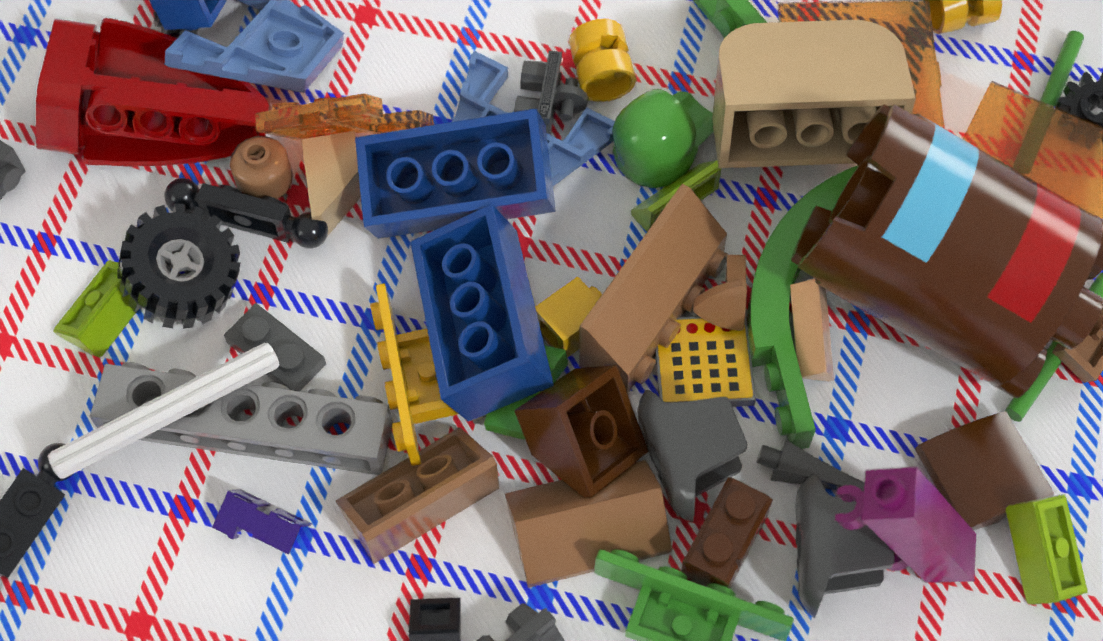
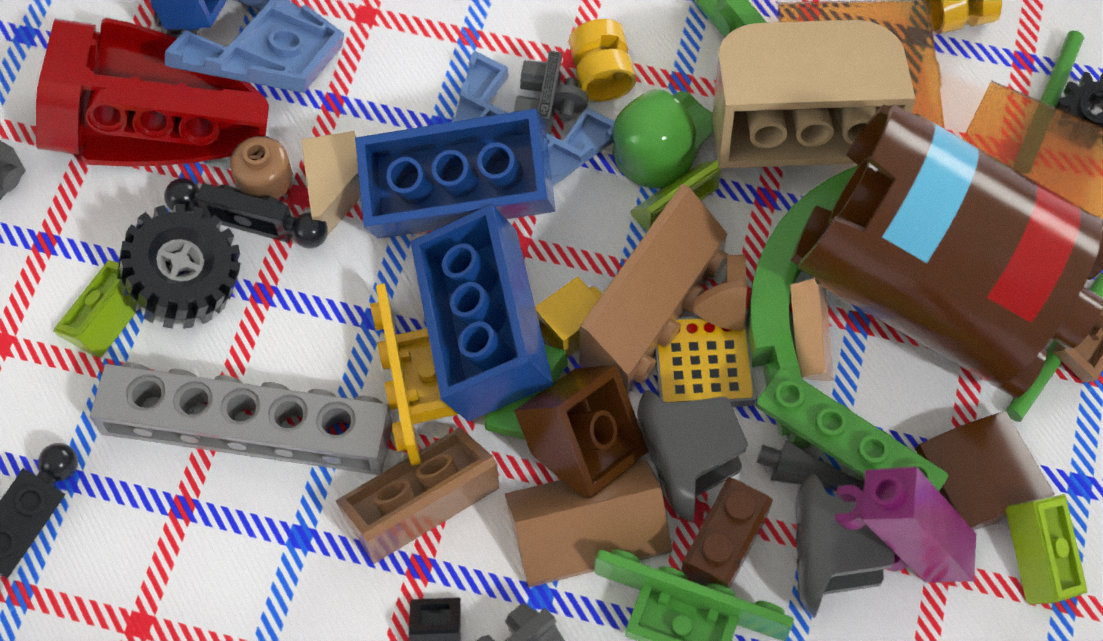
white axle [48,343,279,478] -> none
dark purple piece [212,489,312,554] -> none
dark grey plate [224,303,326,391] -> none
clear orange wing [255,93,434,140] -> none
none -> bright green bracket [756,368,948,491]

